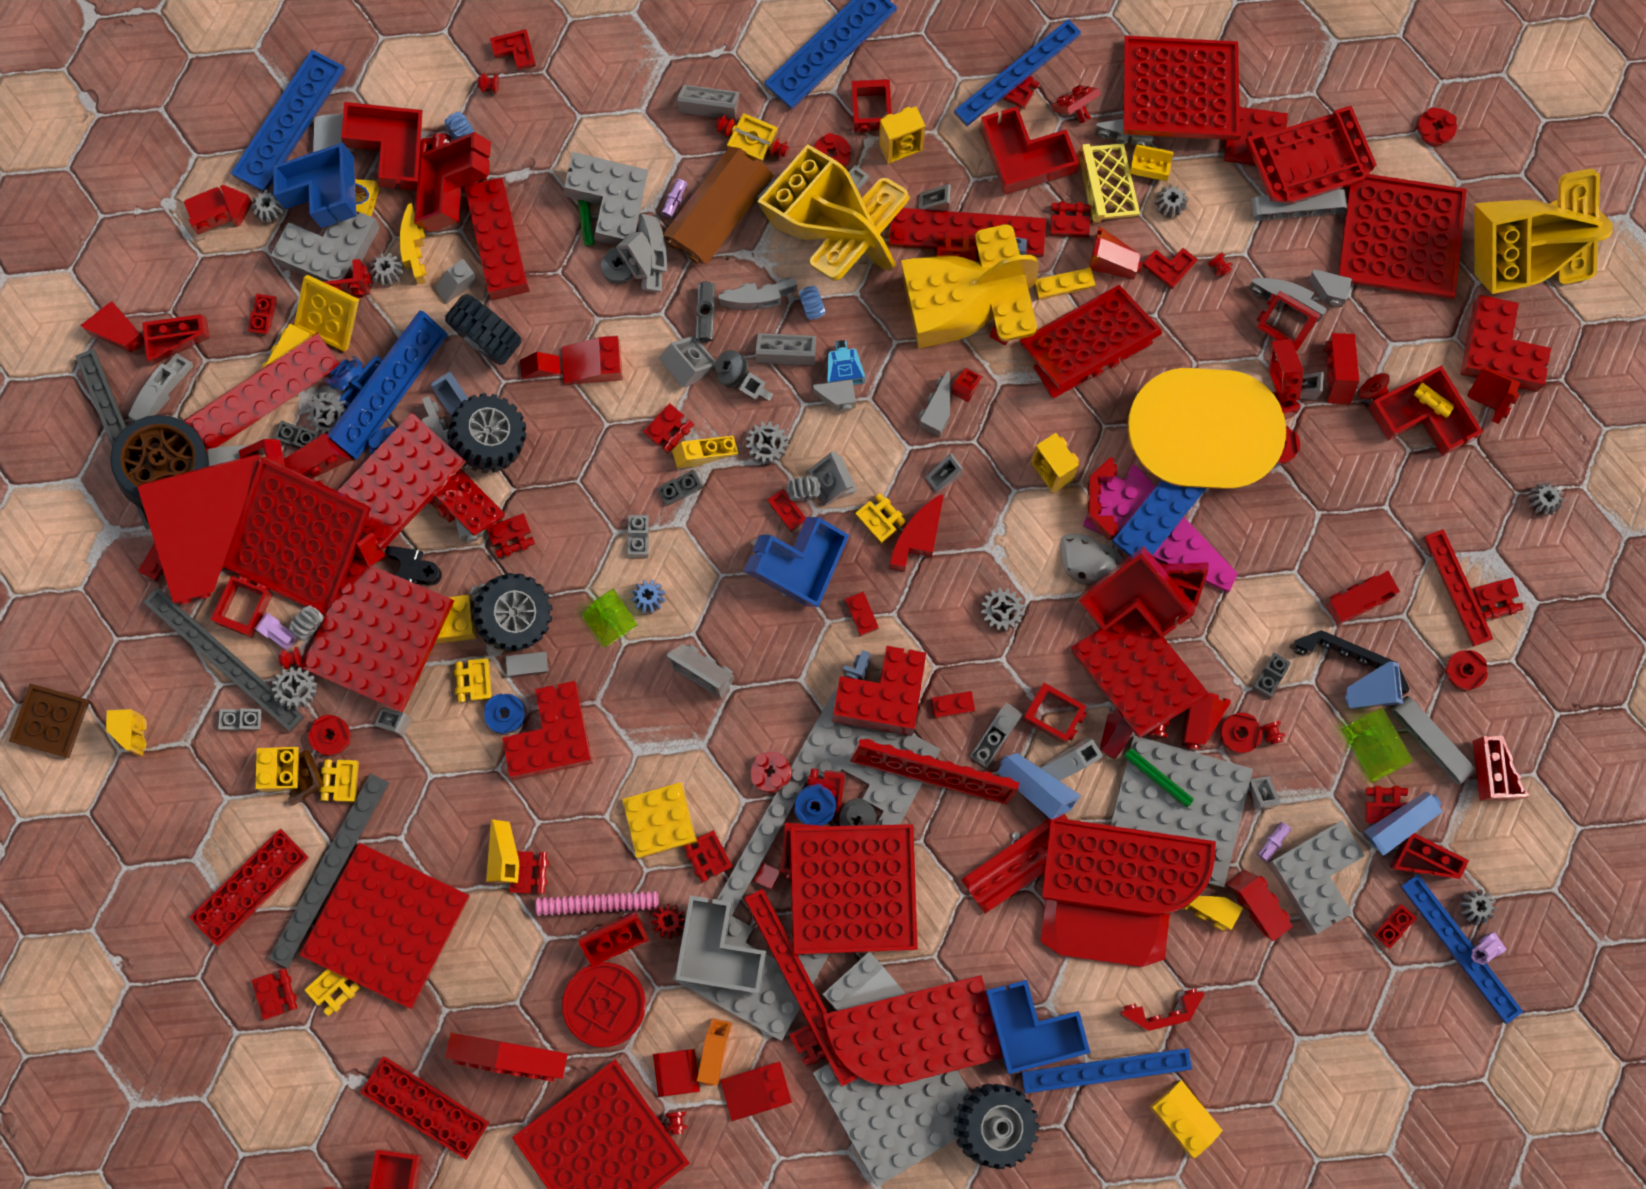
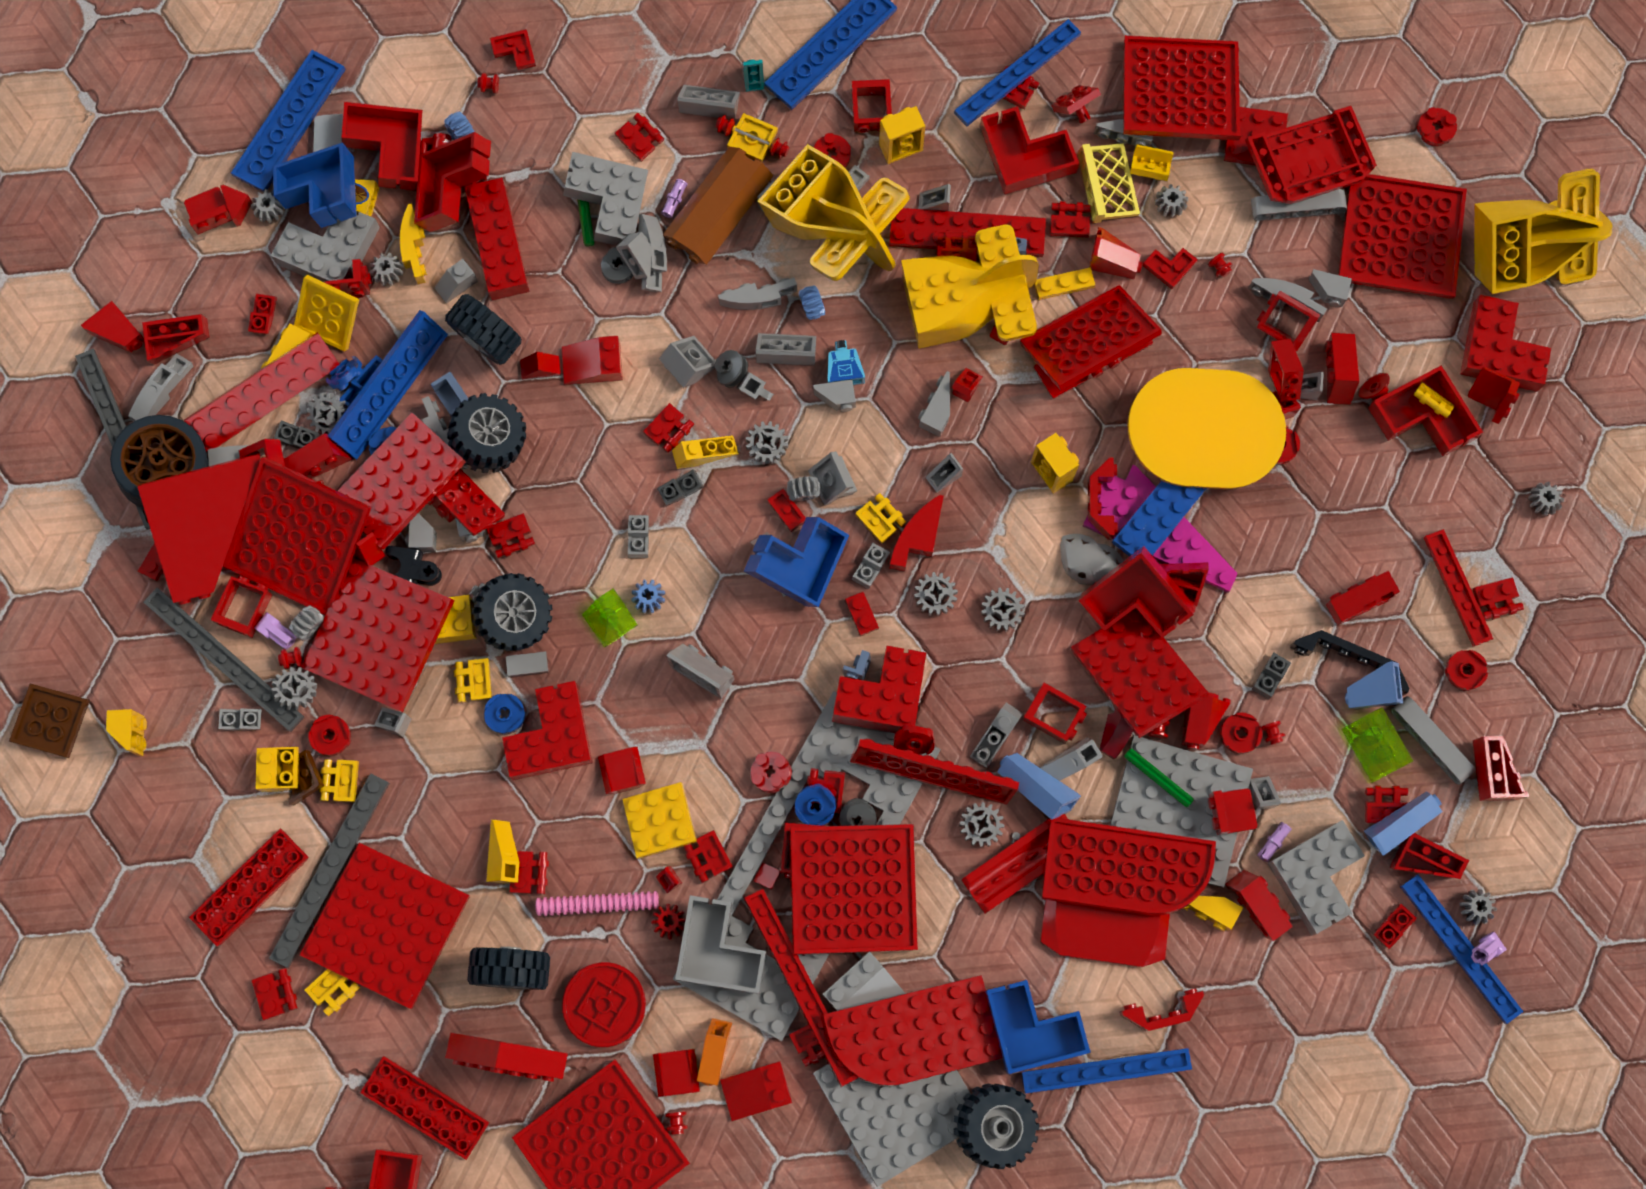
red slope [578,911,649,967] -> none
dark grey piece [696,281,715,343] -> none
red plate [932,691,975,719] -> none
yellow slope [1149,1080,1223,1159] -> none
none -> light grey slope [406,513,437,552]
none -> black wheel [467,946,550,990]
none -> red slope [598,747,646,794]
none -> red plate [615,113,664,162]
none -> red slope [656,866,682,893]
none -> teal slope [742,59,764,92]
none -> light grey slope [852,543,890,589]
none -> red plate [894,724,935,755]
none -> light grey gear [914,572,958,616]
none -> light grey gear [959,802,1005,848]
none -> red bracket [1208,788,1258,835]

